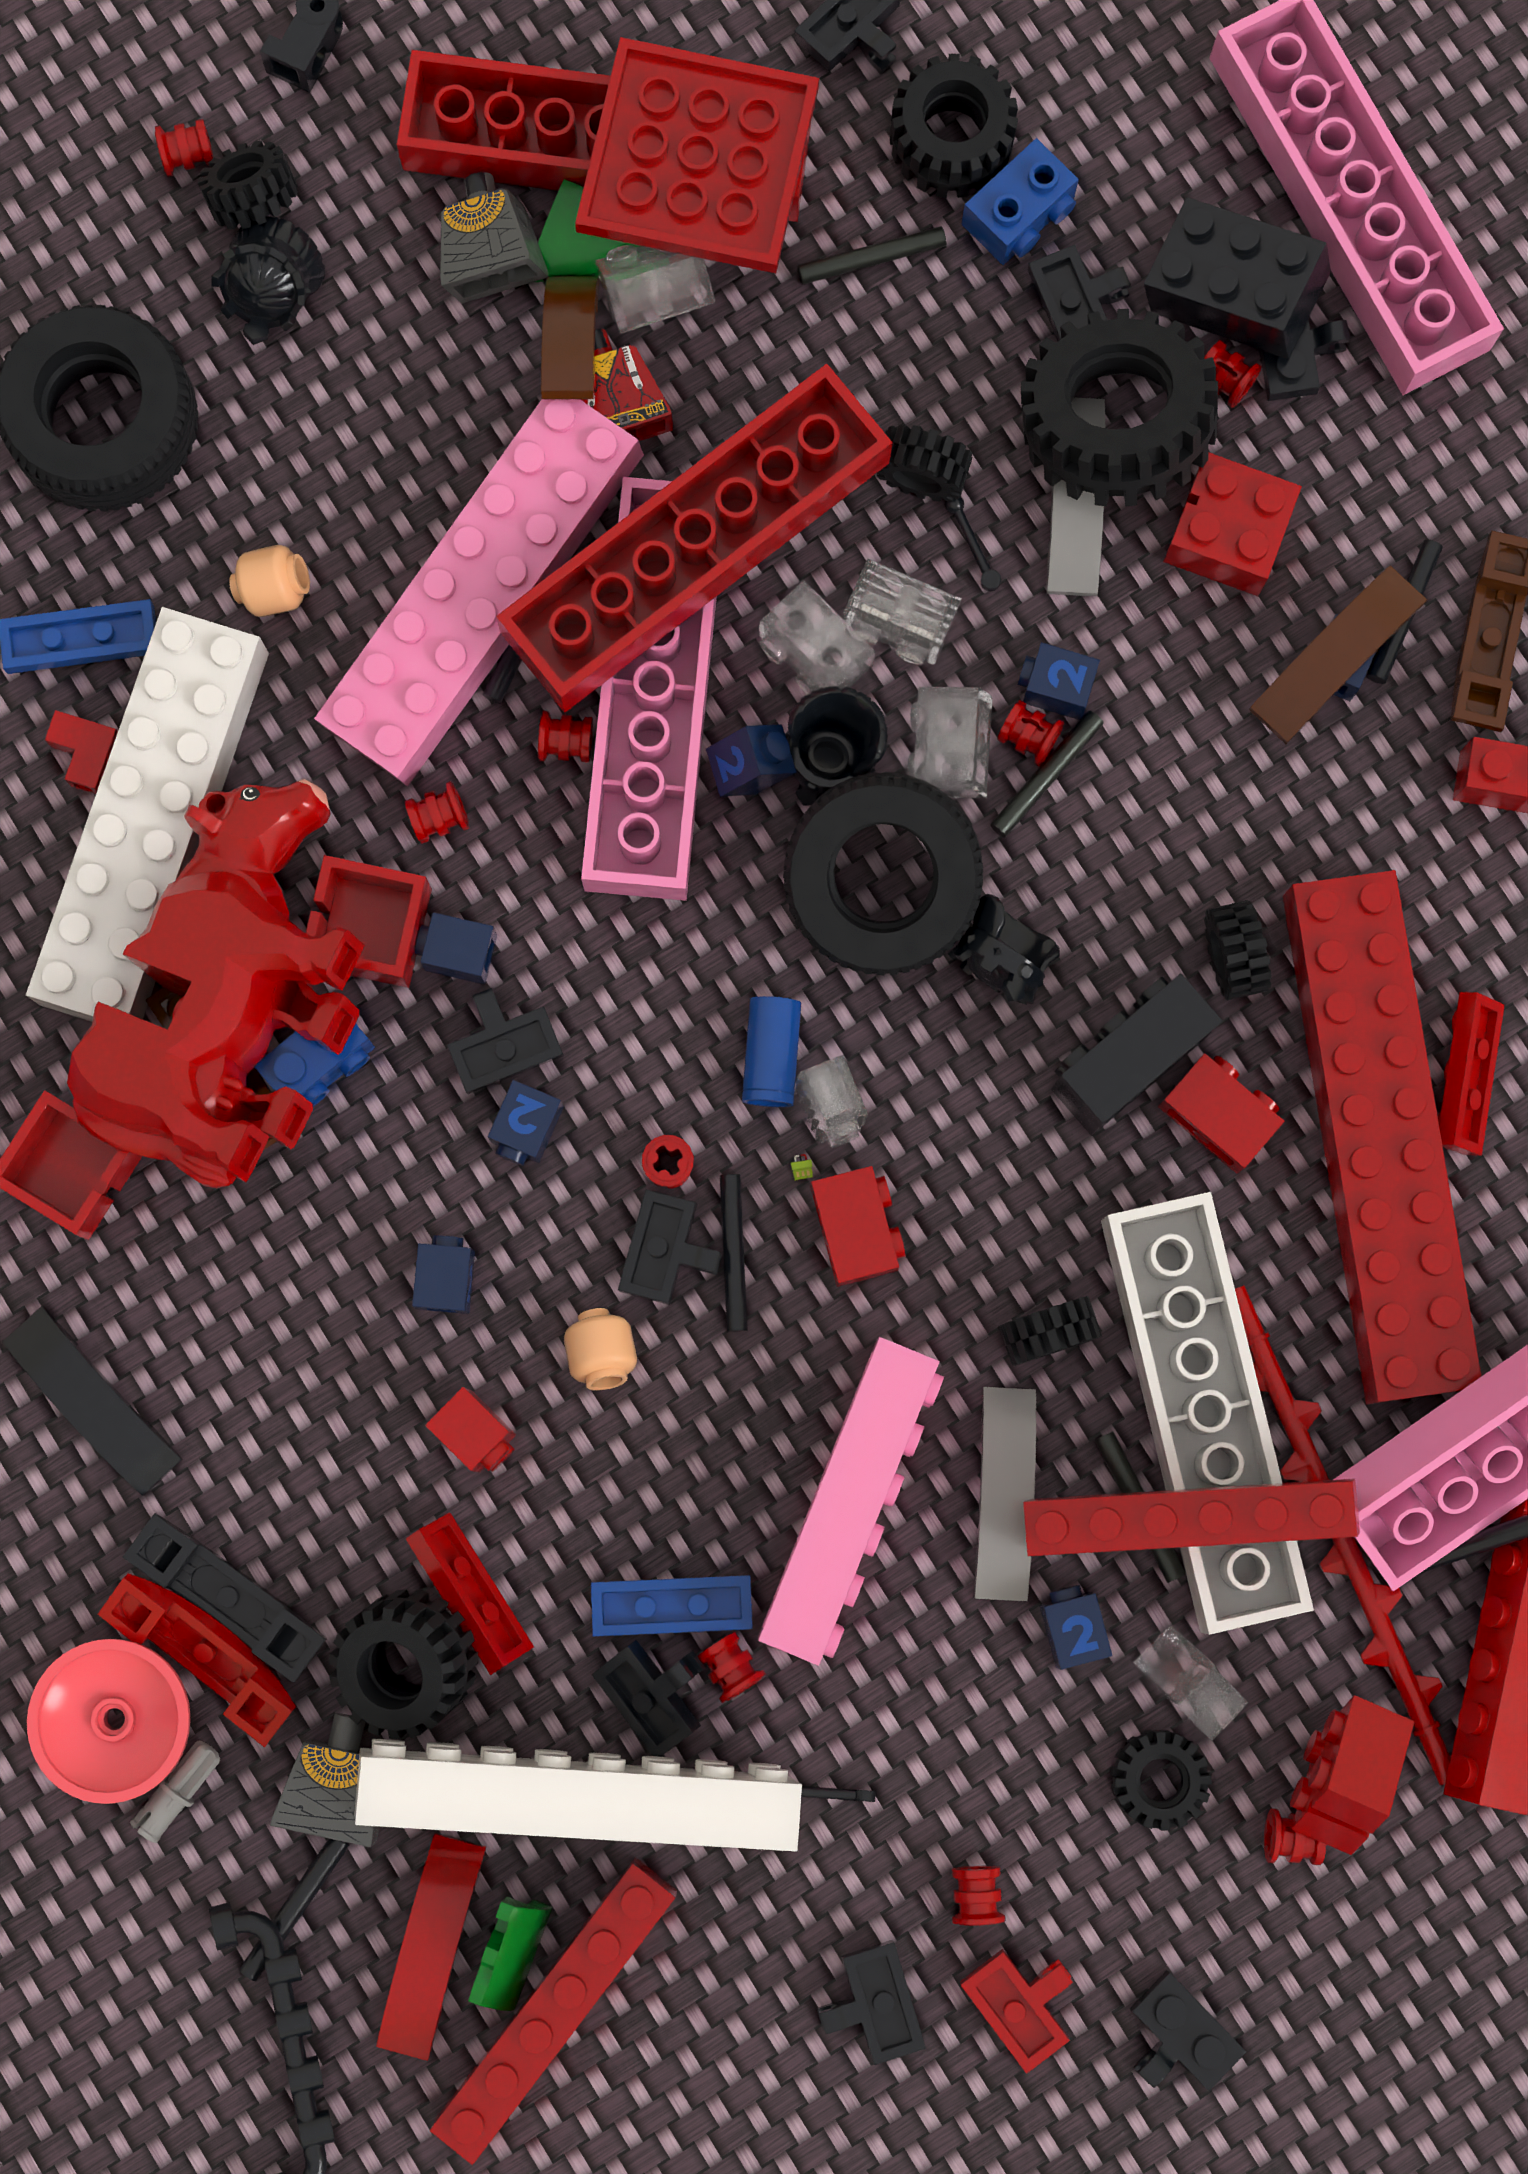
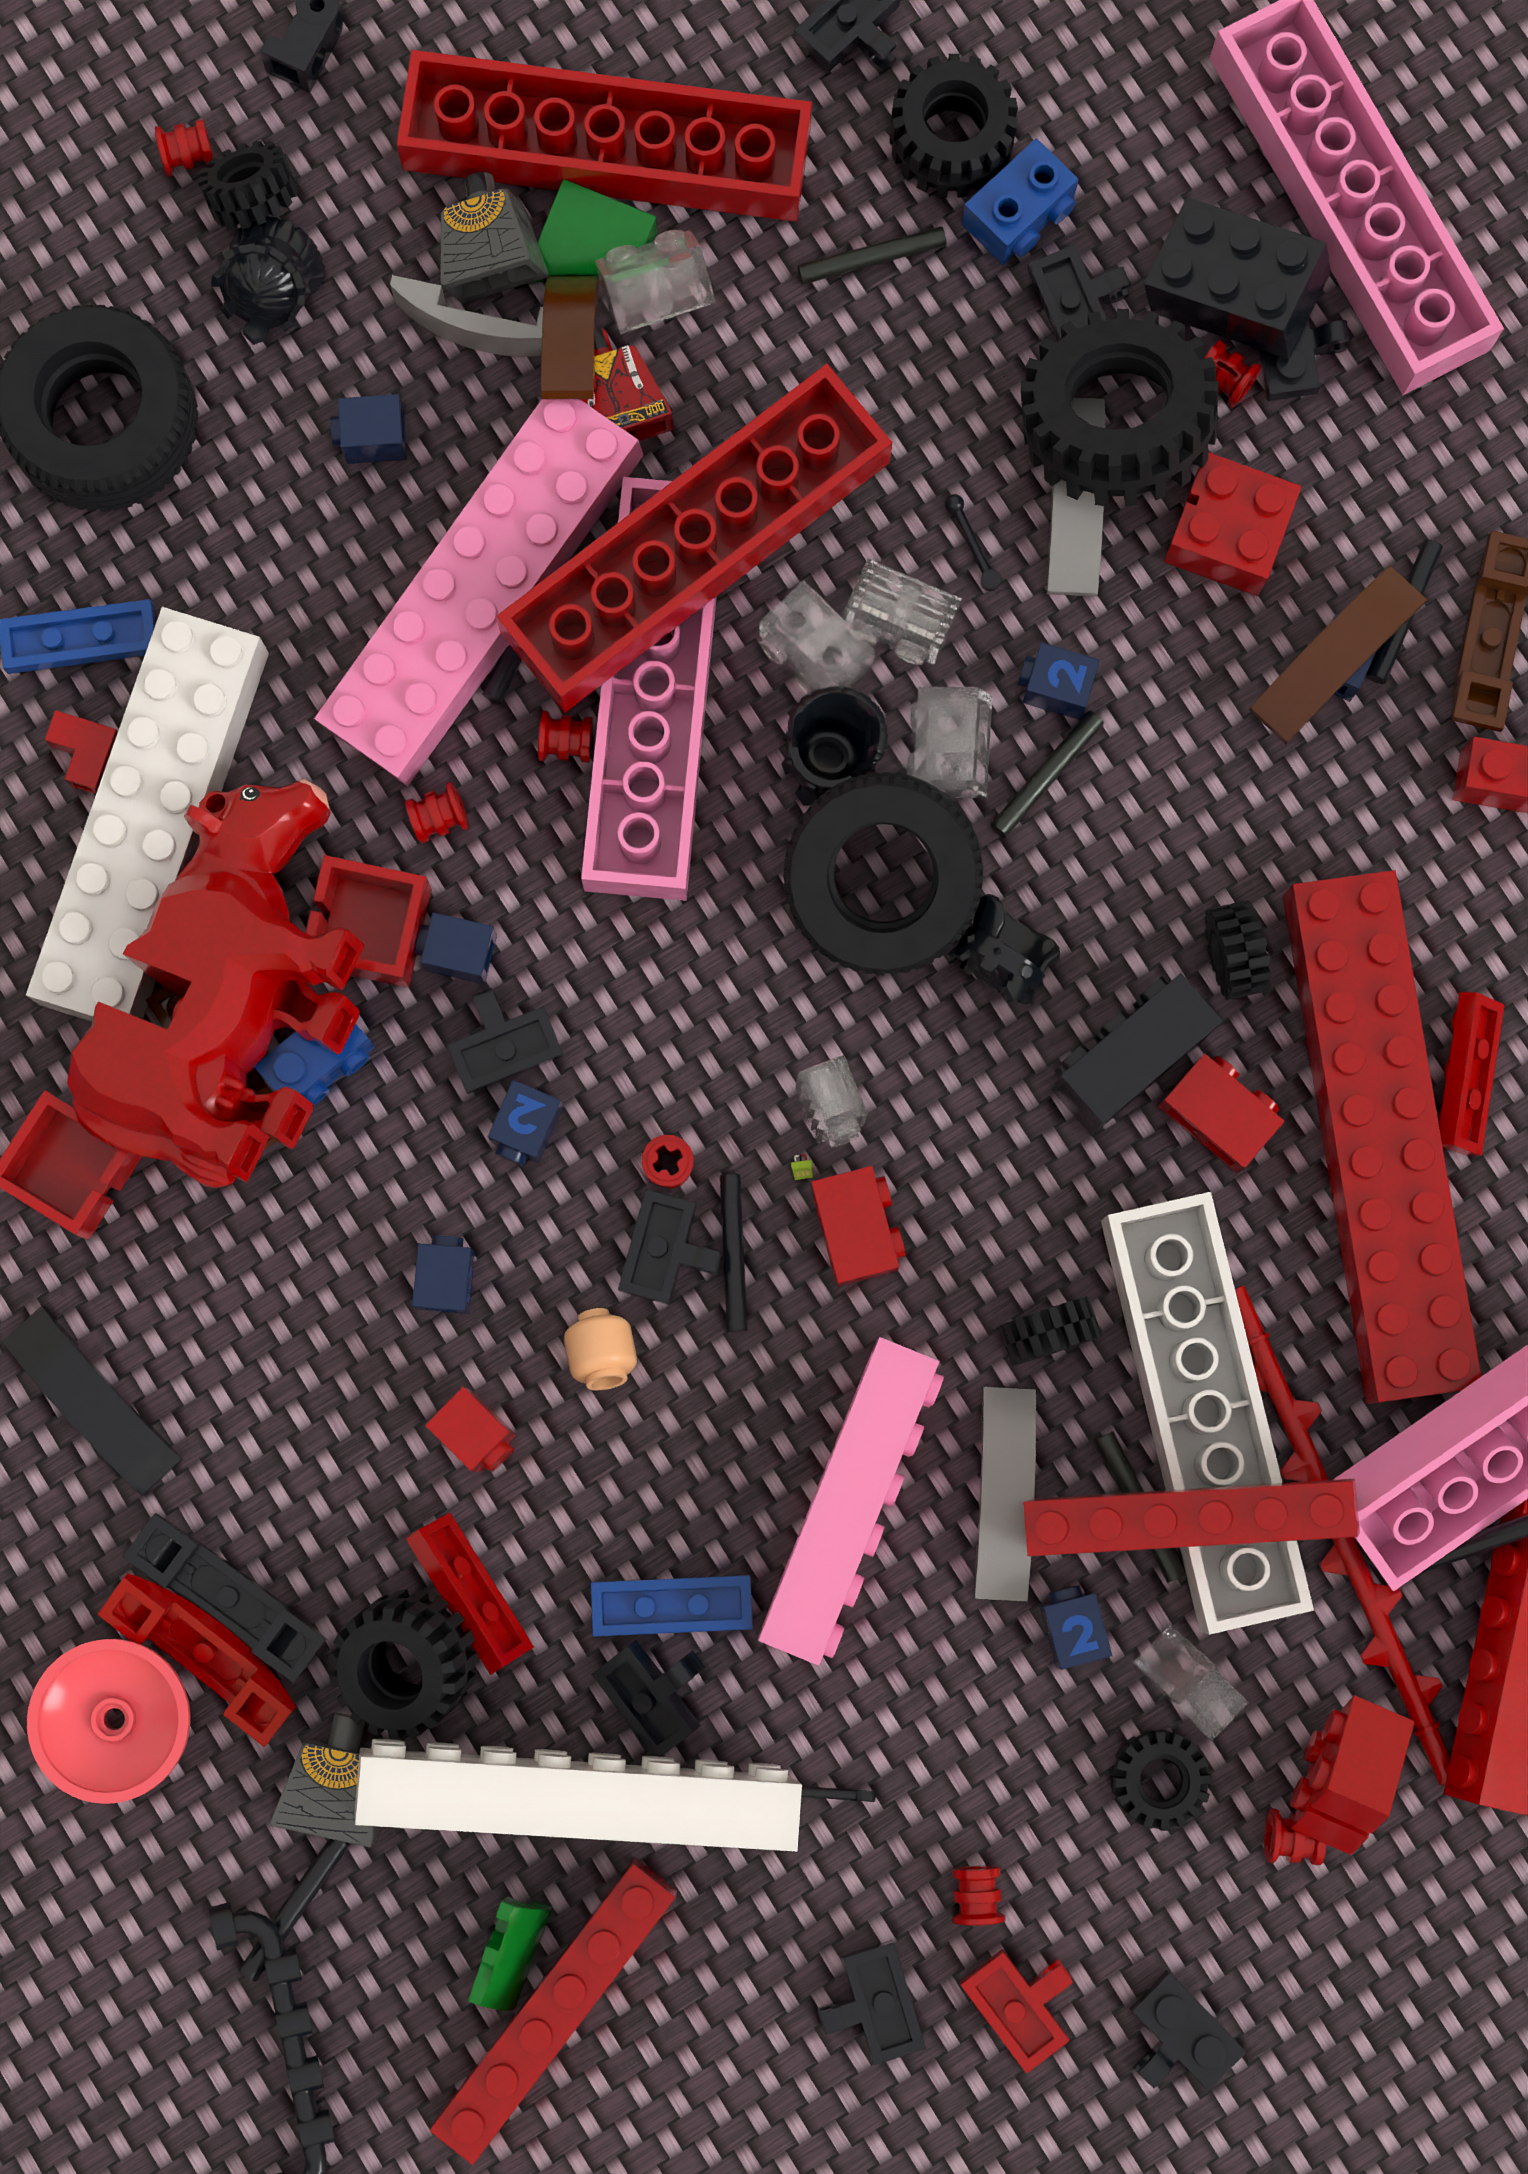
light grey axle [130,1740,220,1843] -> none
light nougat head [229,545,310,617] -> none
red slope [376,1833,486,2061] -> none
red plate [575,37,819,274] -> none
red bush [697,1632,766,1703] -> none
dark blue brick [706,724,797,797] -> none
blue pin [742,996,802,1107] -> none
black tyre [877,424,973,501] -> none
red bush [997,700,1064,766] -> none
none -> dark blue brick [330,394,407,464]
none -> light grey slope [390,275,543,357]

